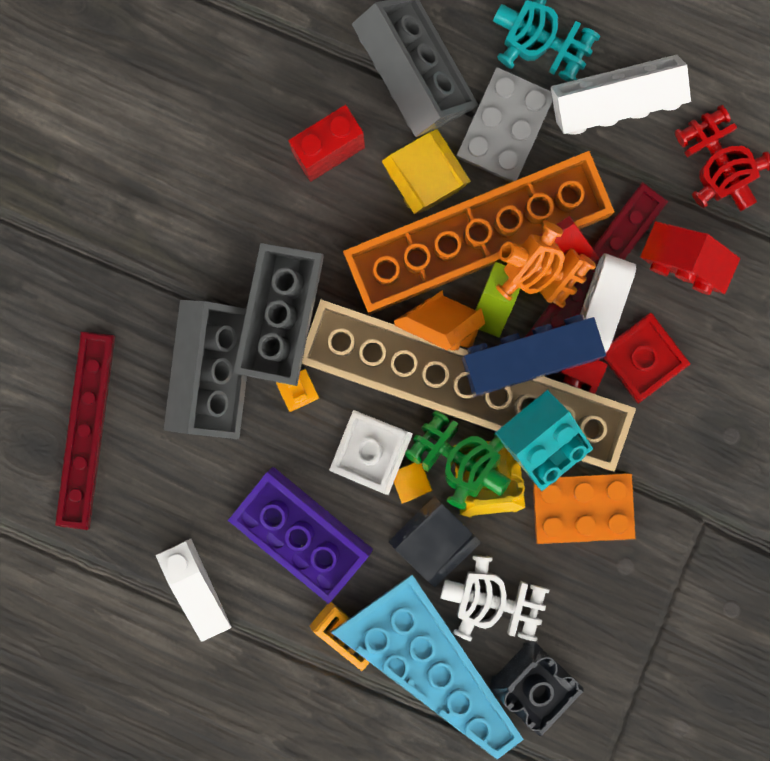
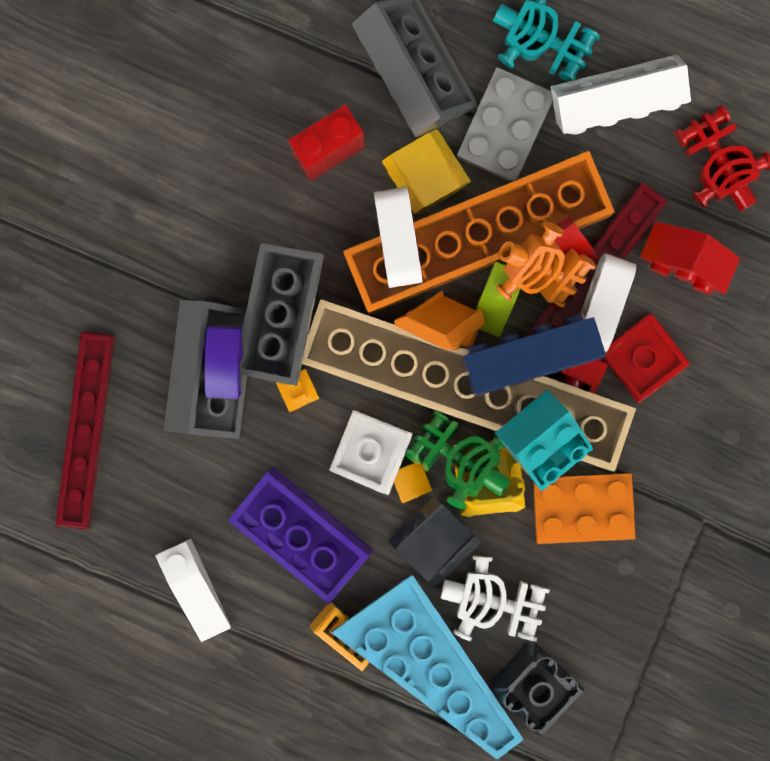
none -> dark purple slope [205,325,243,399]
none -> white beam [374,187,422,288]

